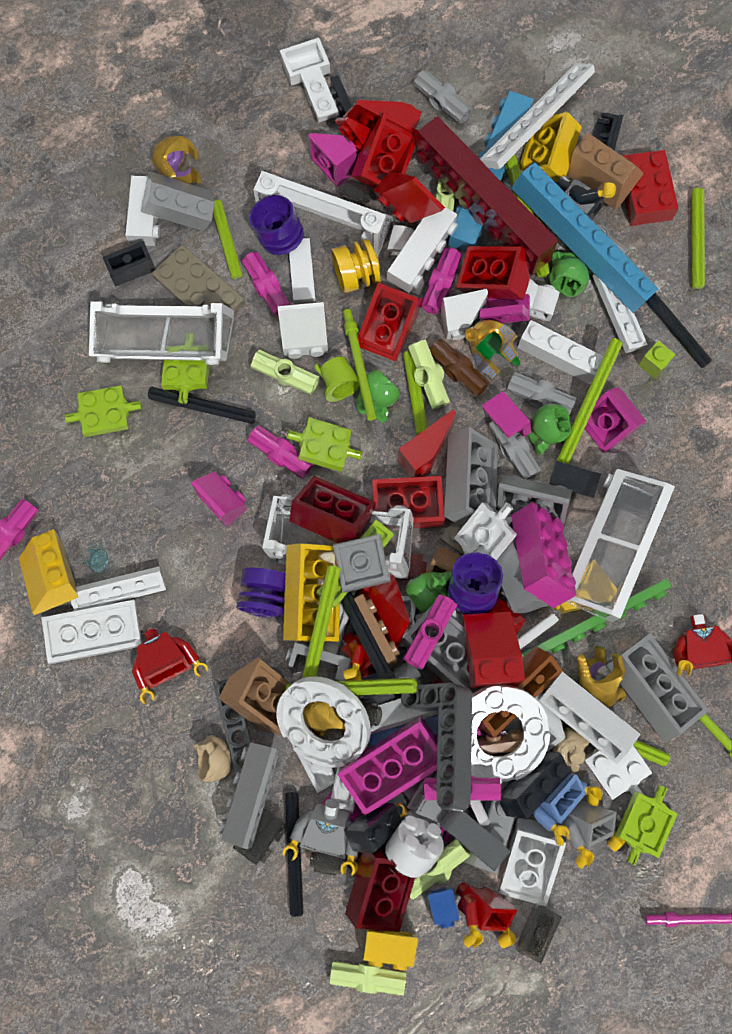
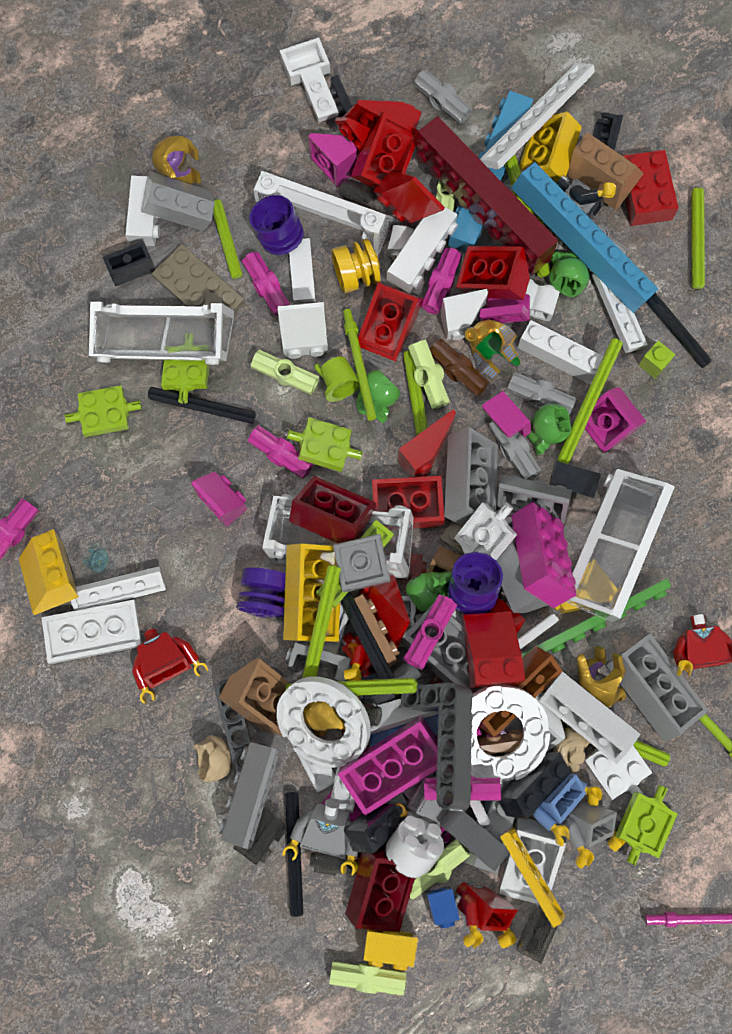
none -> yellow tile [500,827,566,928]

